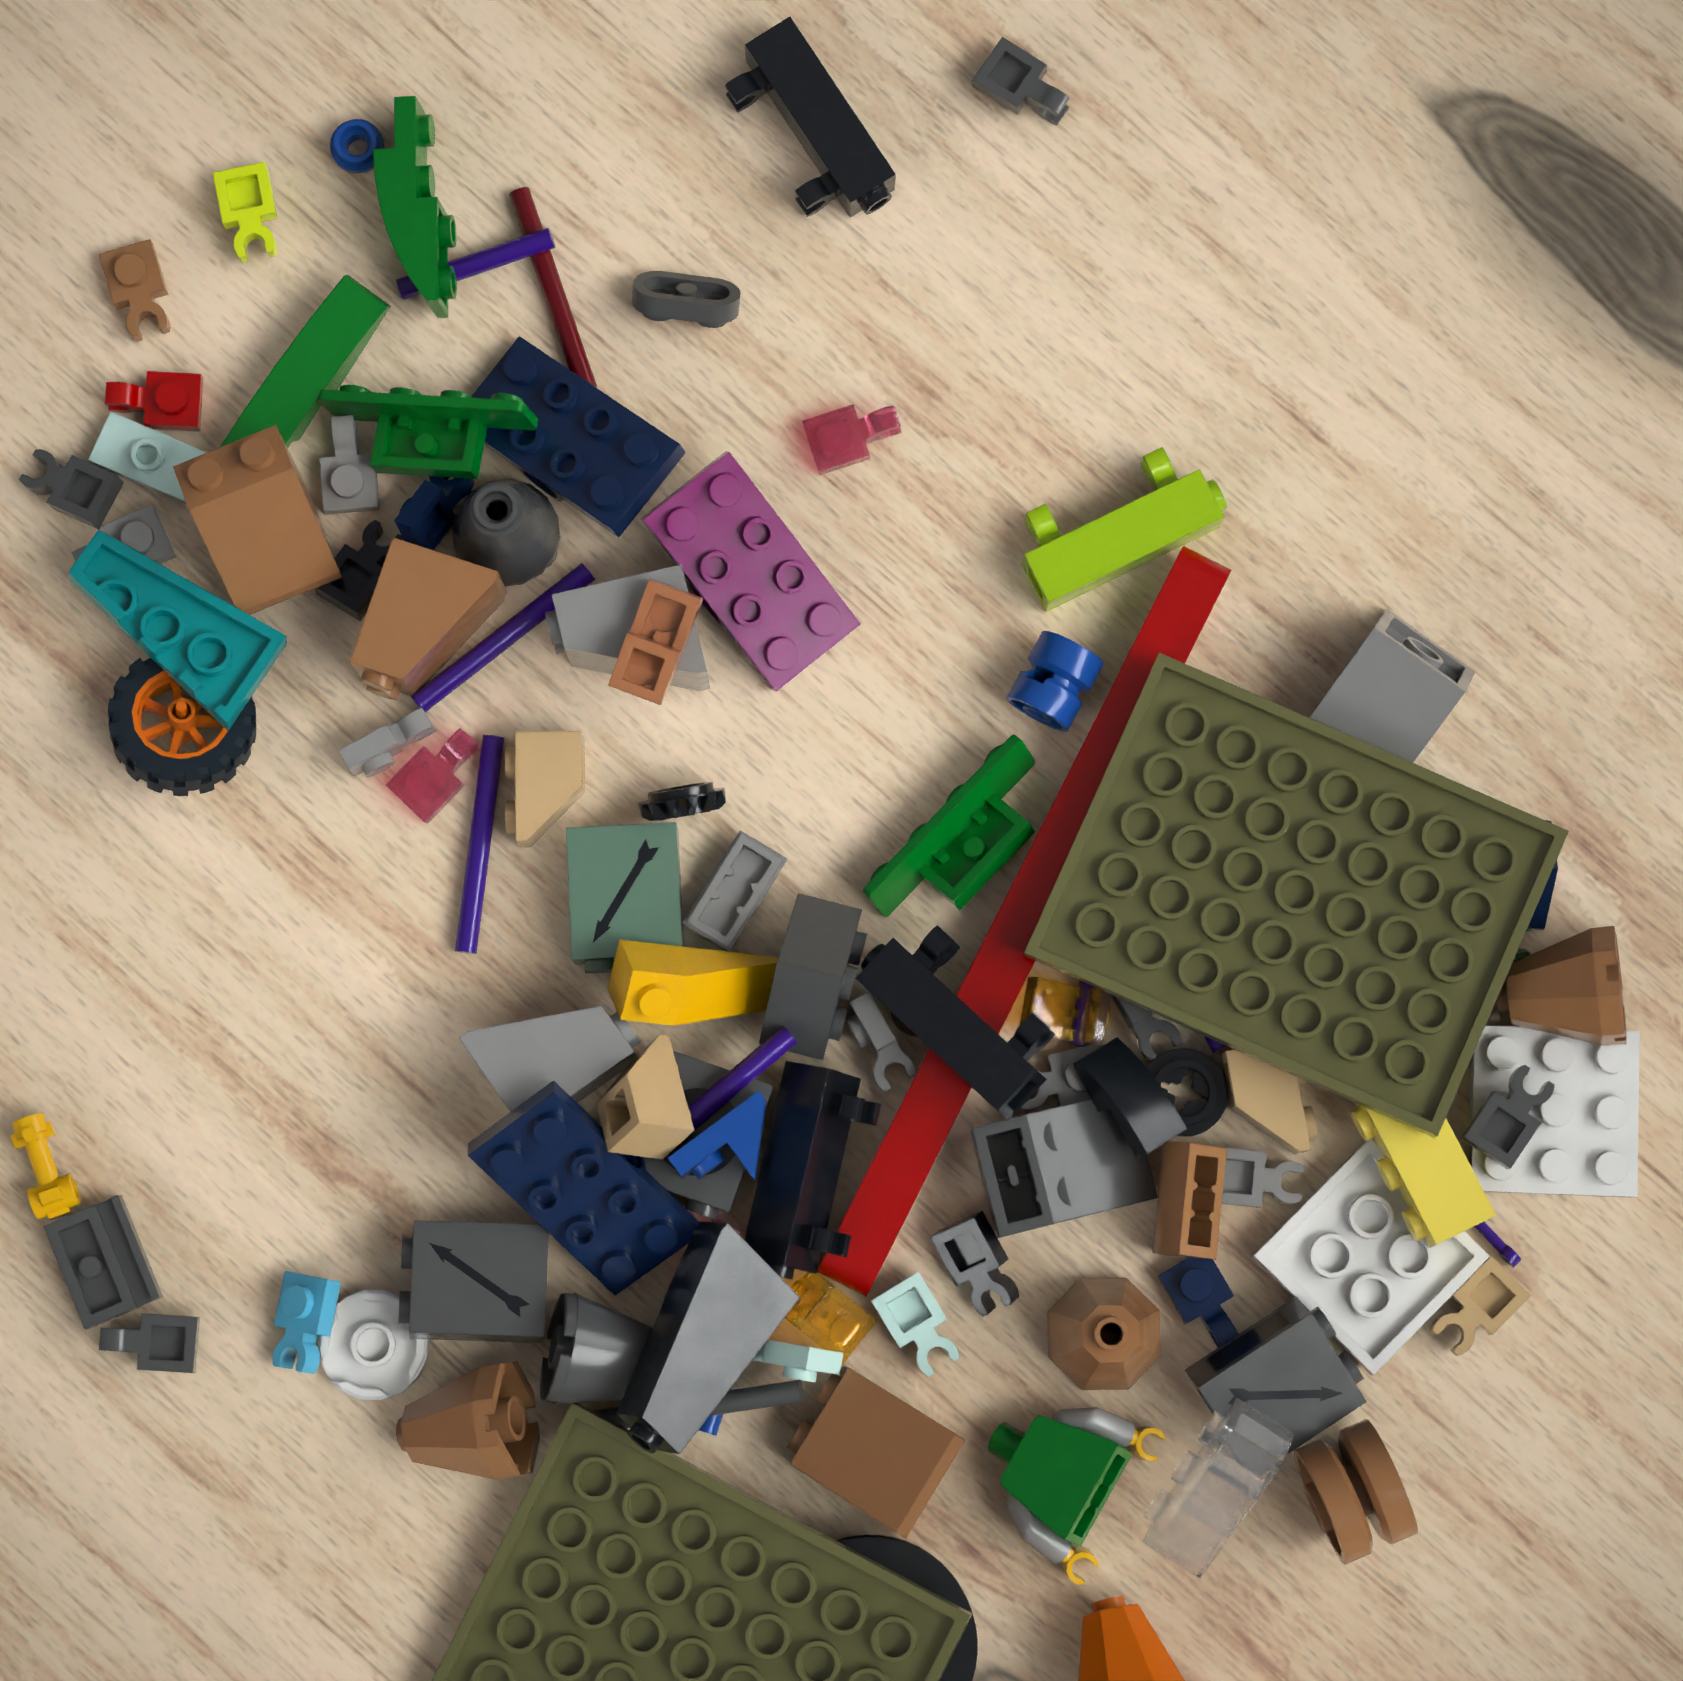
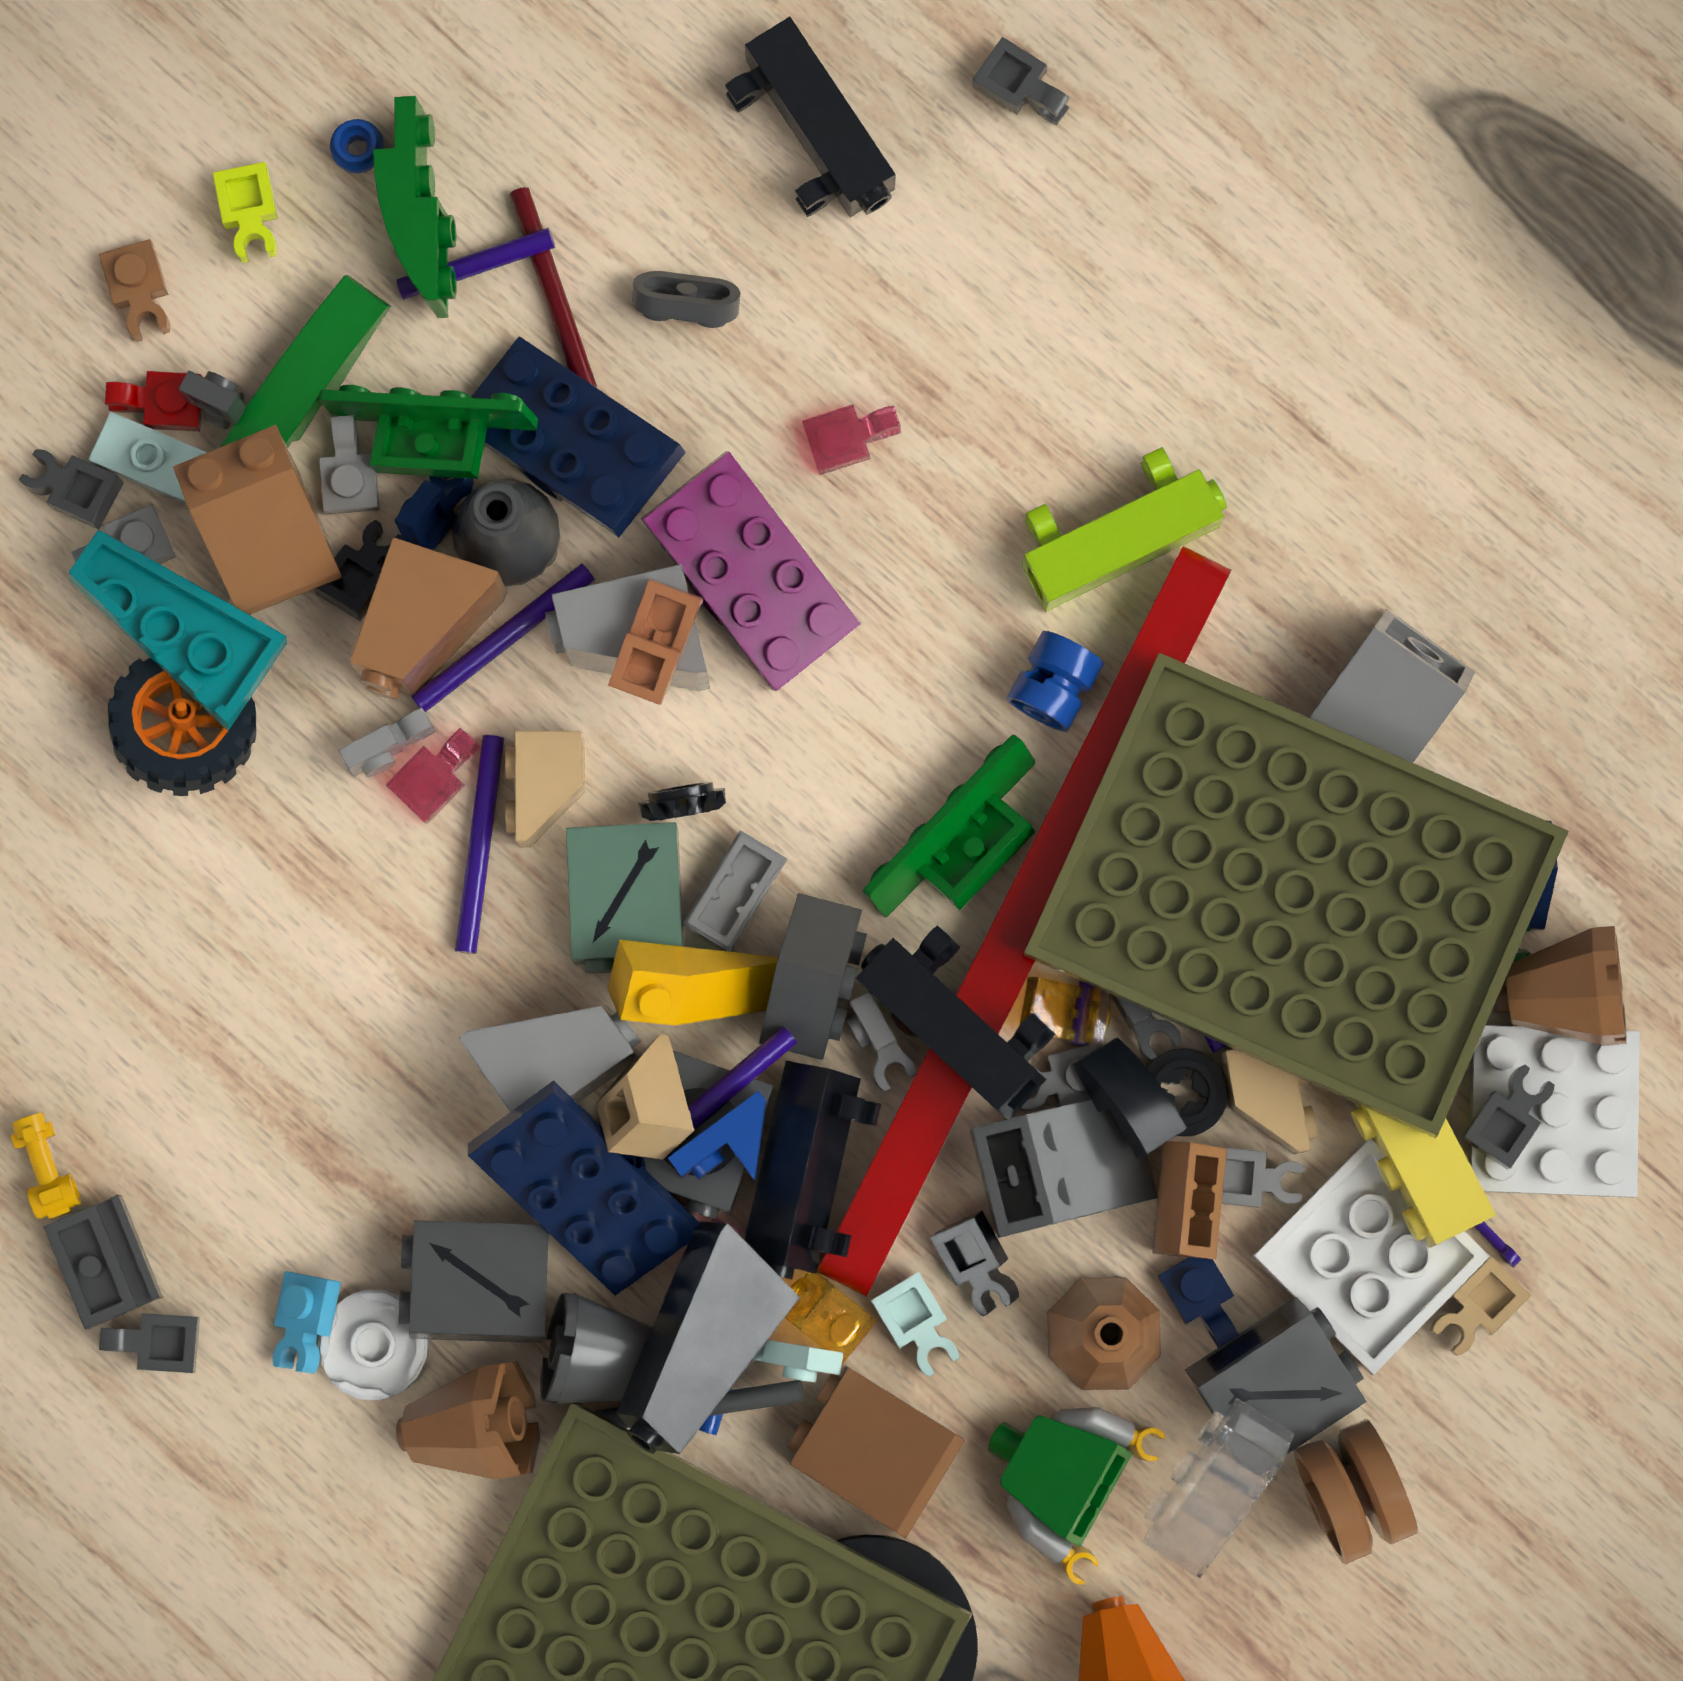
none -> dark grey plate [178,370,246,430]

